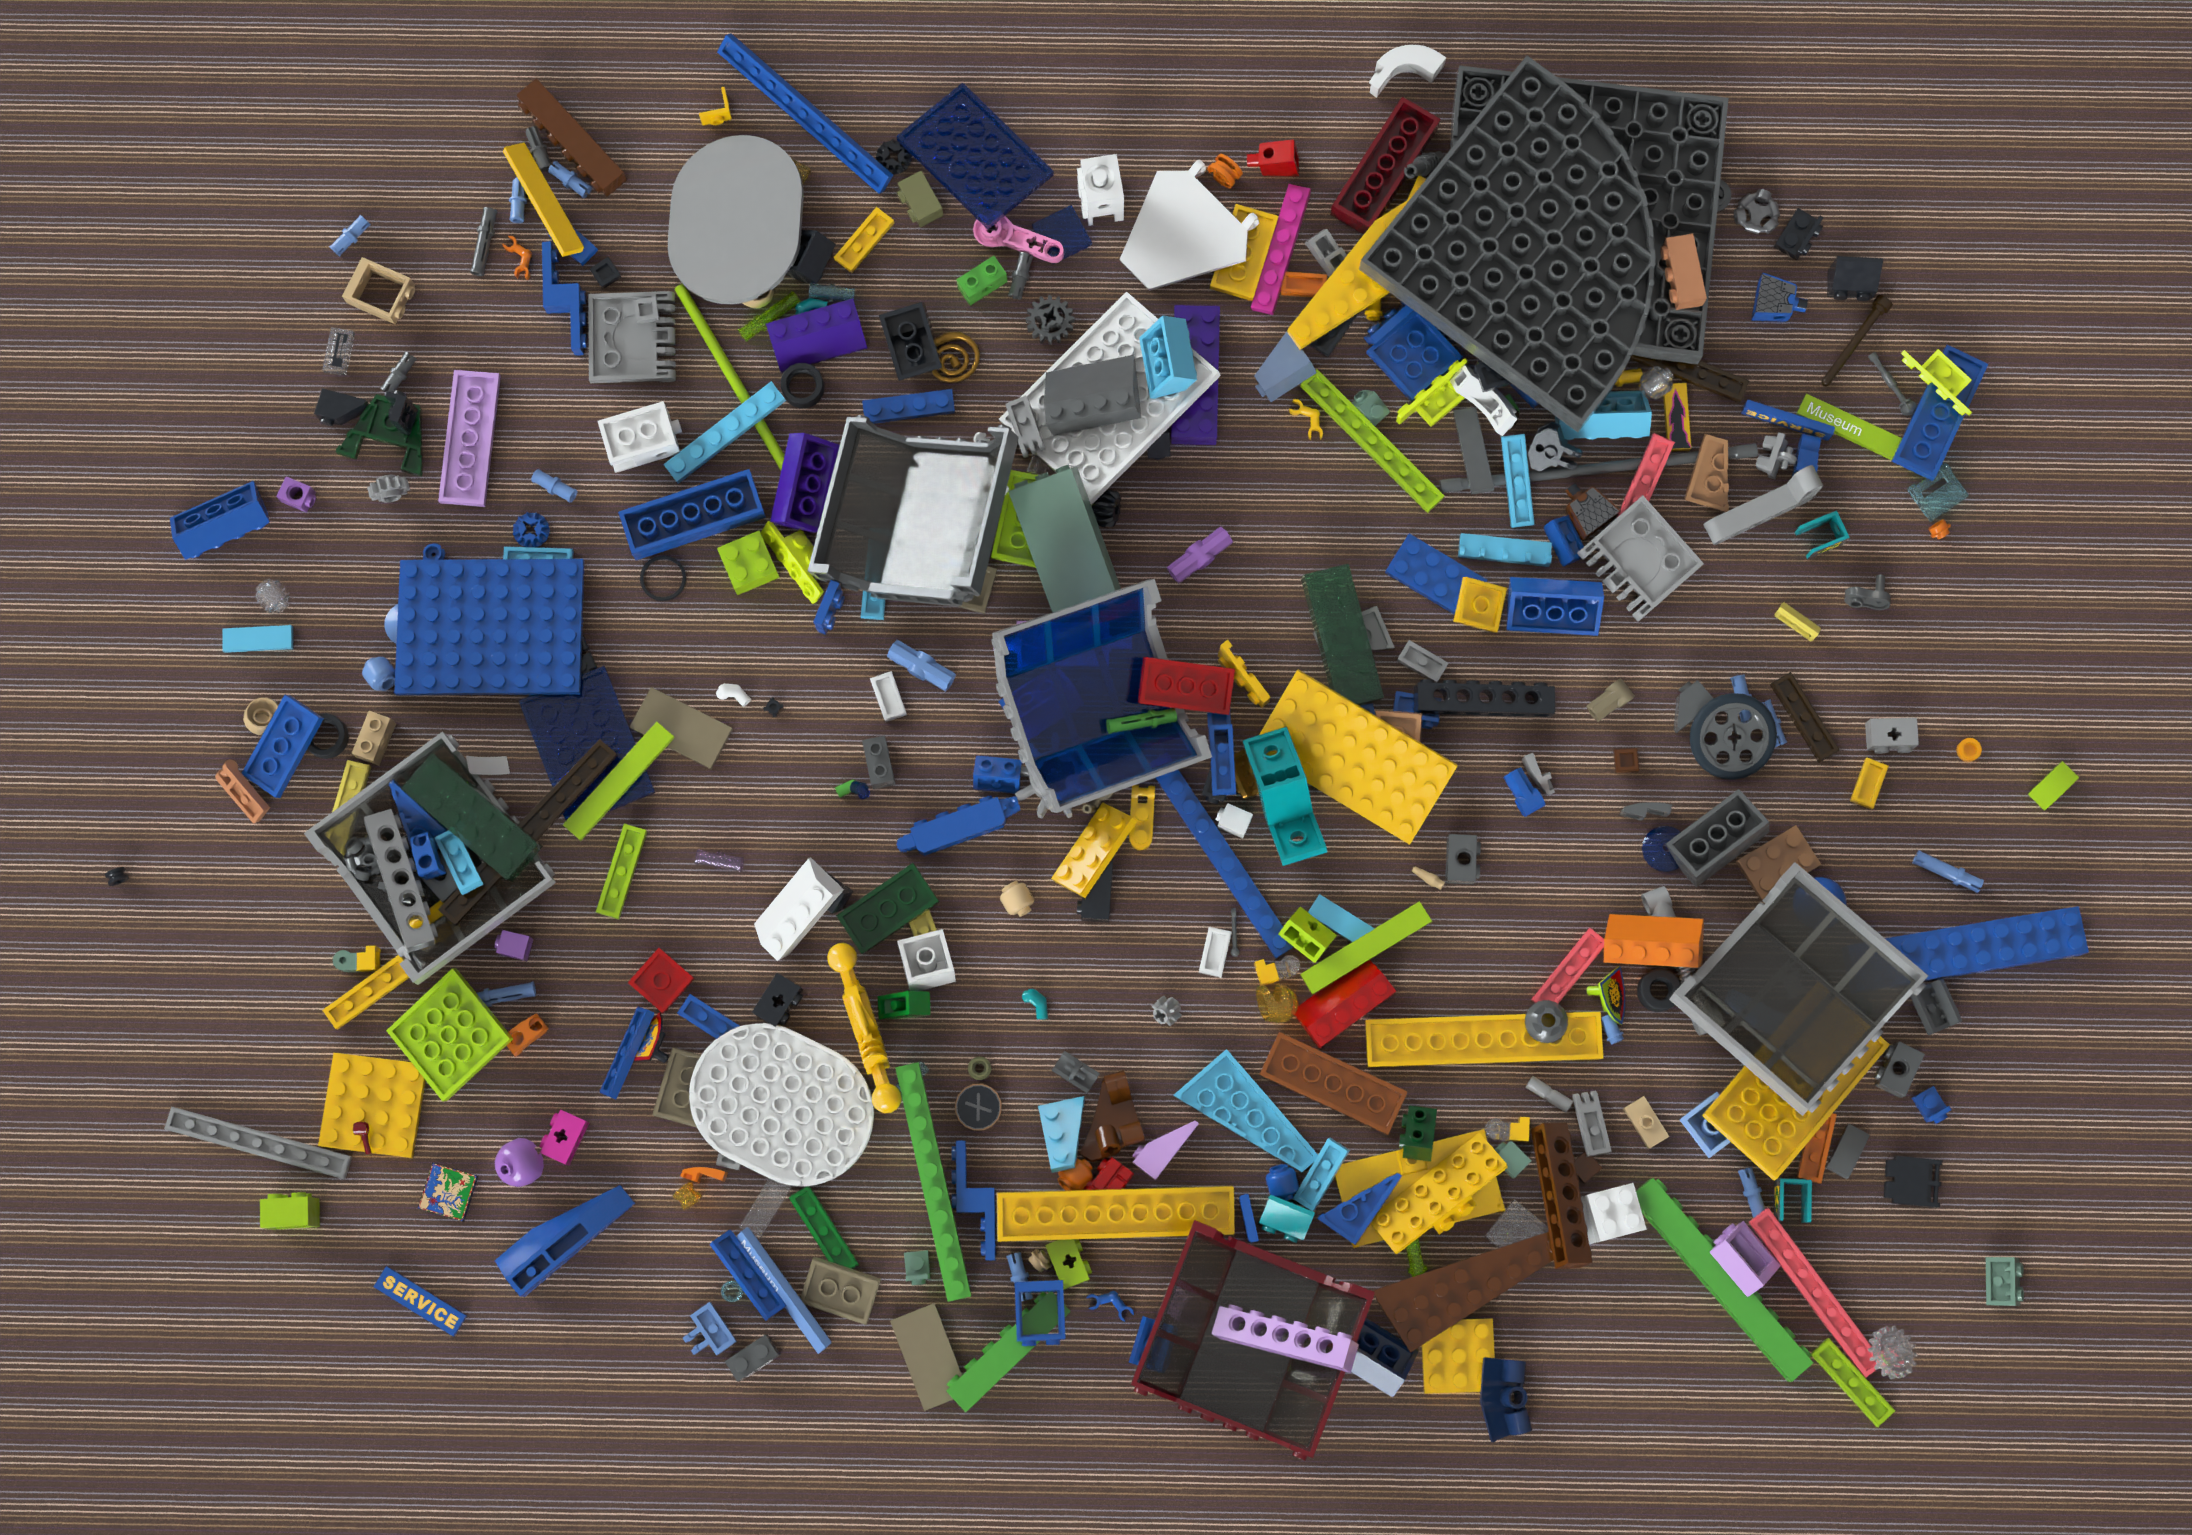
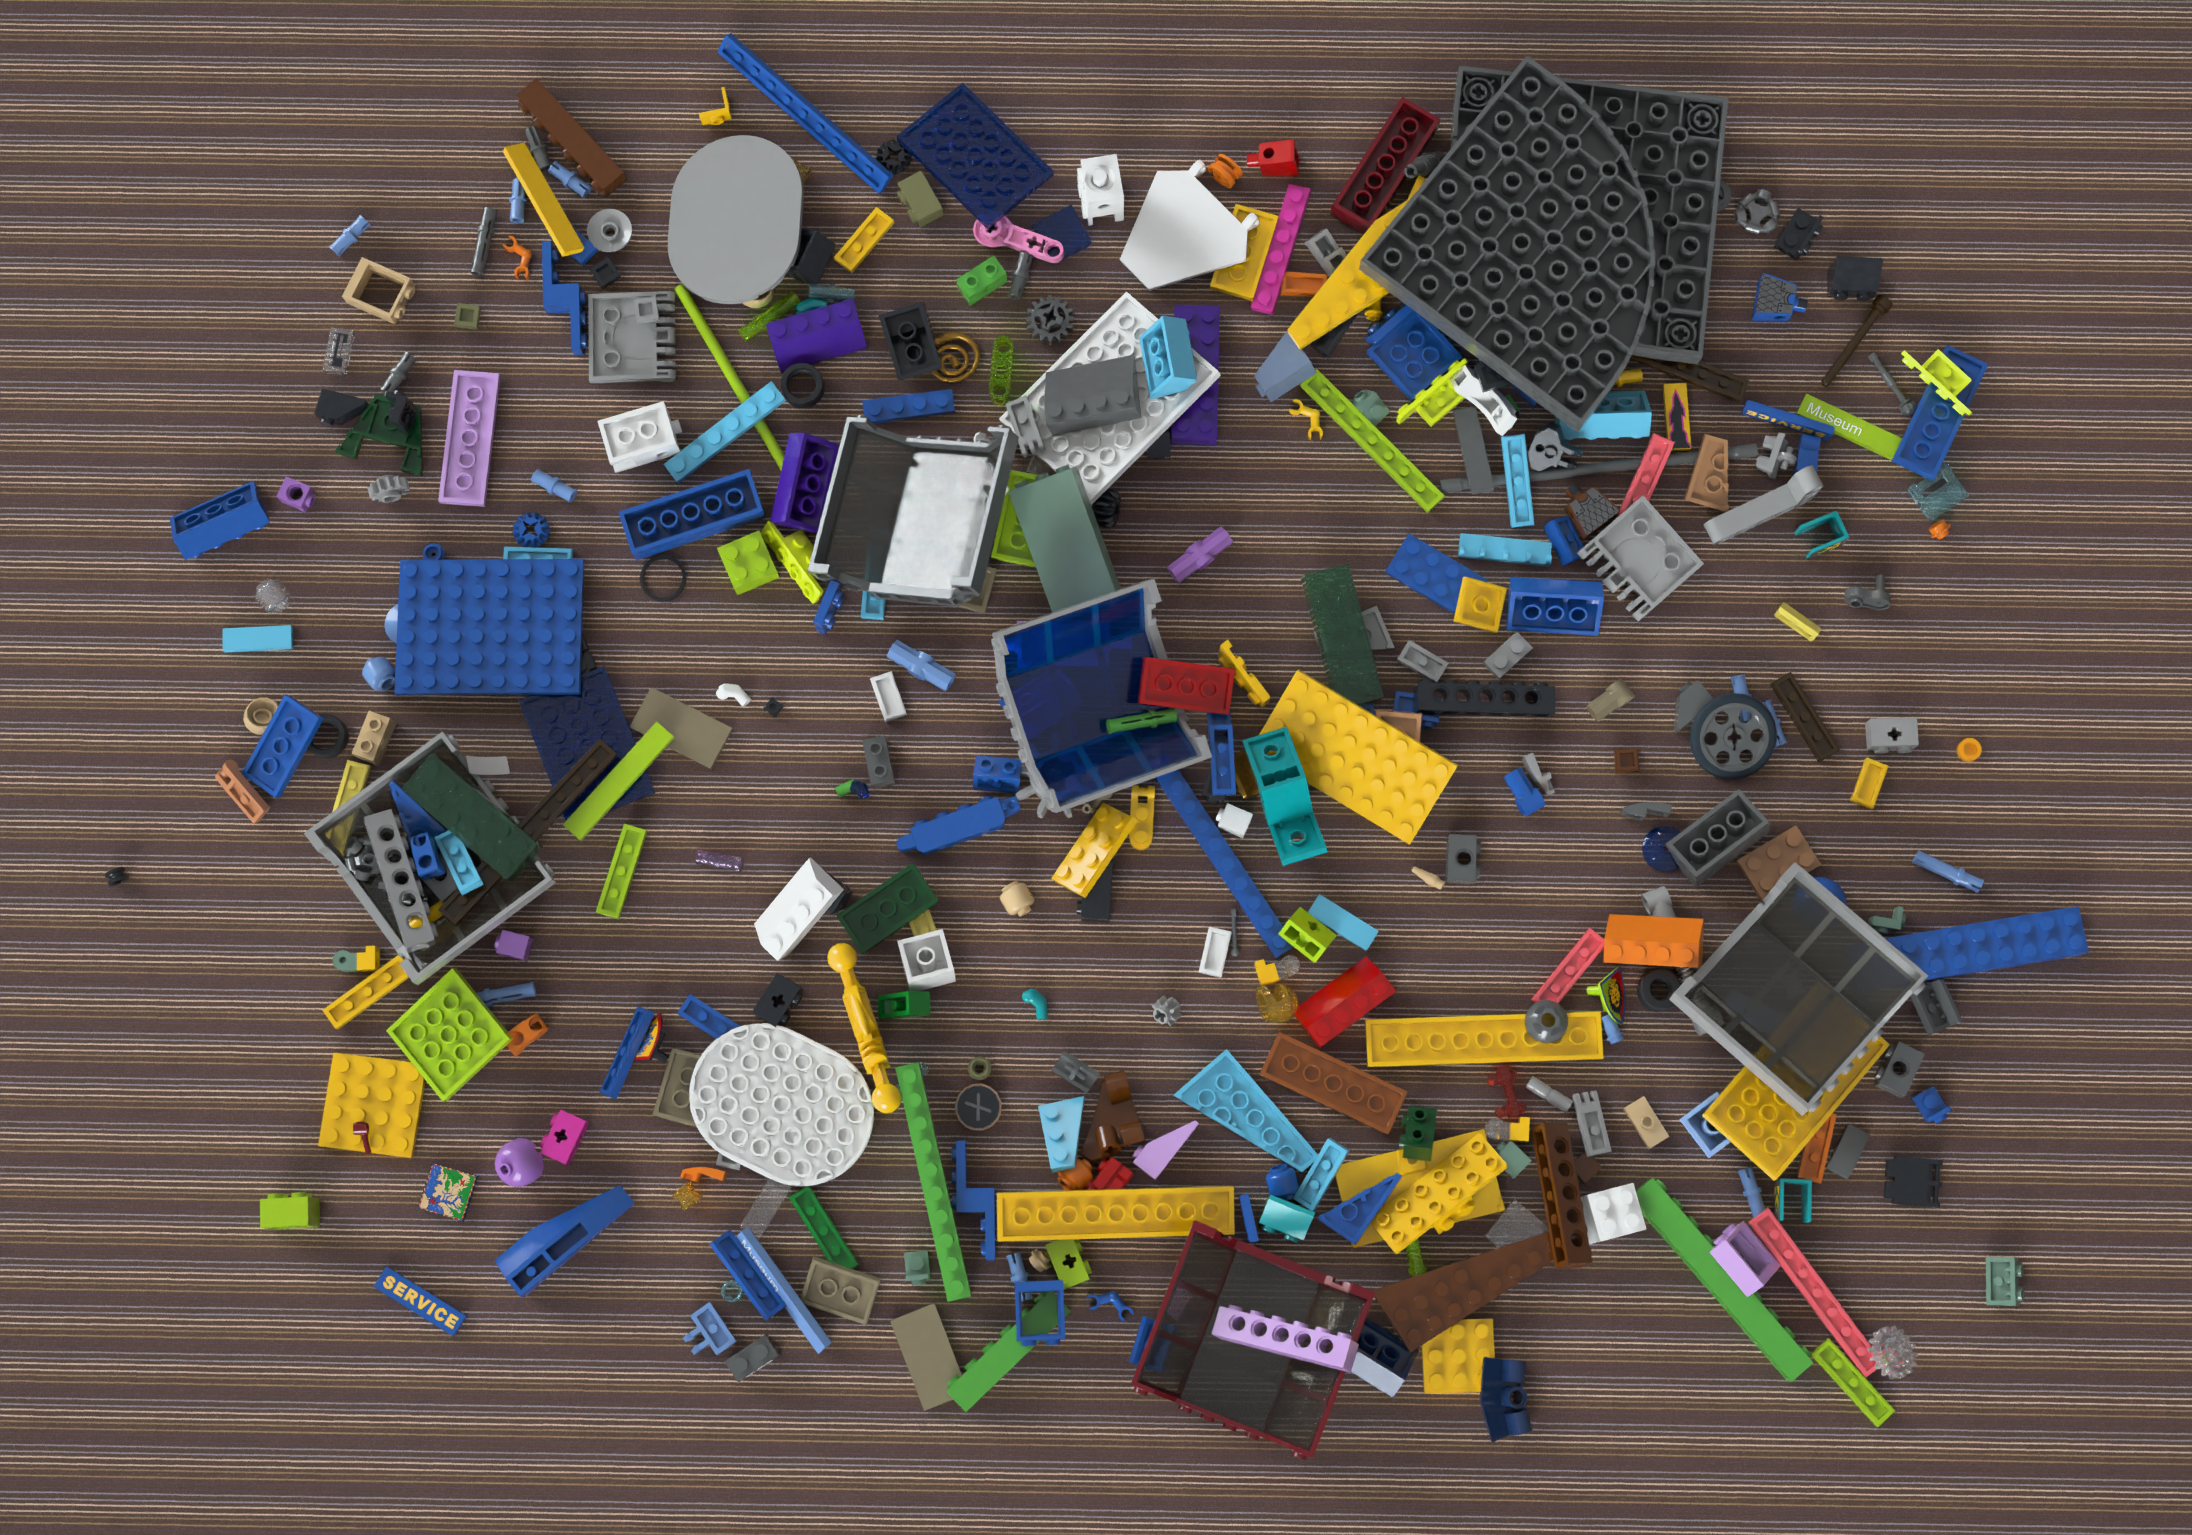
light grey tile [164,1106,352,1179] -> none
red plate [628,948,695,1014] -> none
lime tile [1300,901,1432,995] -> none
white arch [1369,45,1446,98] -> none
clear head [1639,366,1674,400] -> none
nougat brick [1660,234,1707,310] -> none
lime slope [2028,761,2079,811] -> none
none -> olive plate [454,303,481,330]
none -> light grey dish [587,209,632,252]
none -> clear neon green beam [989,336,1014,405]
none -> light grey plate [1483,632,1533,680]
none -> clear red piece [1487,1064,1526,1118]
none -> sand green bracket [1868,906,1906,934]

